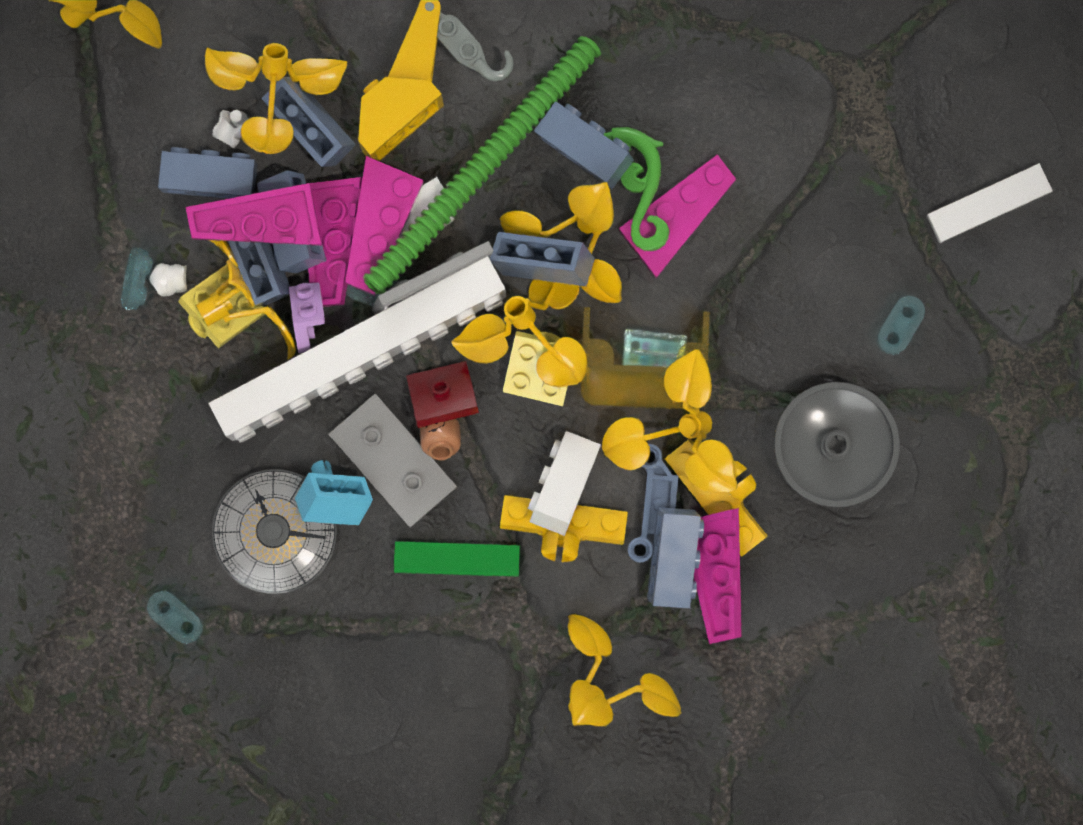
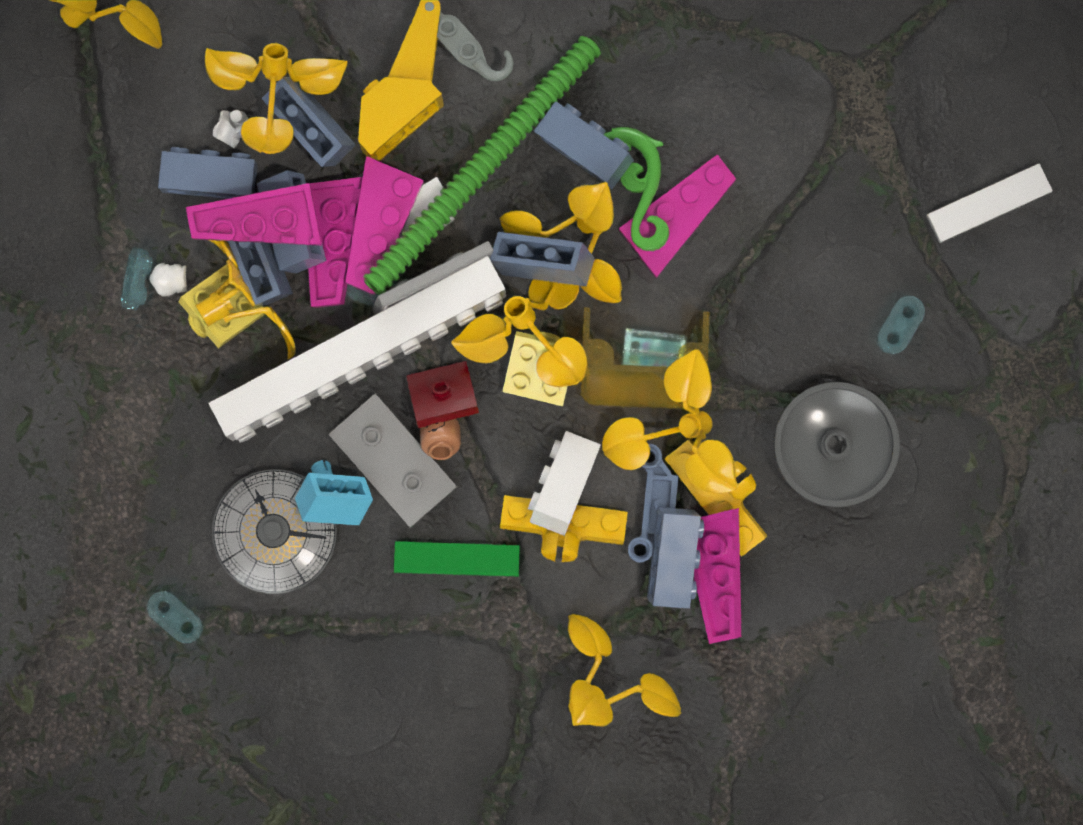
lavender bracket [289,283,325,353] -> none

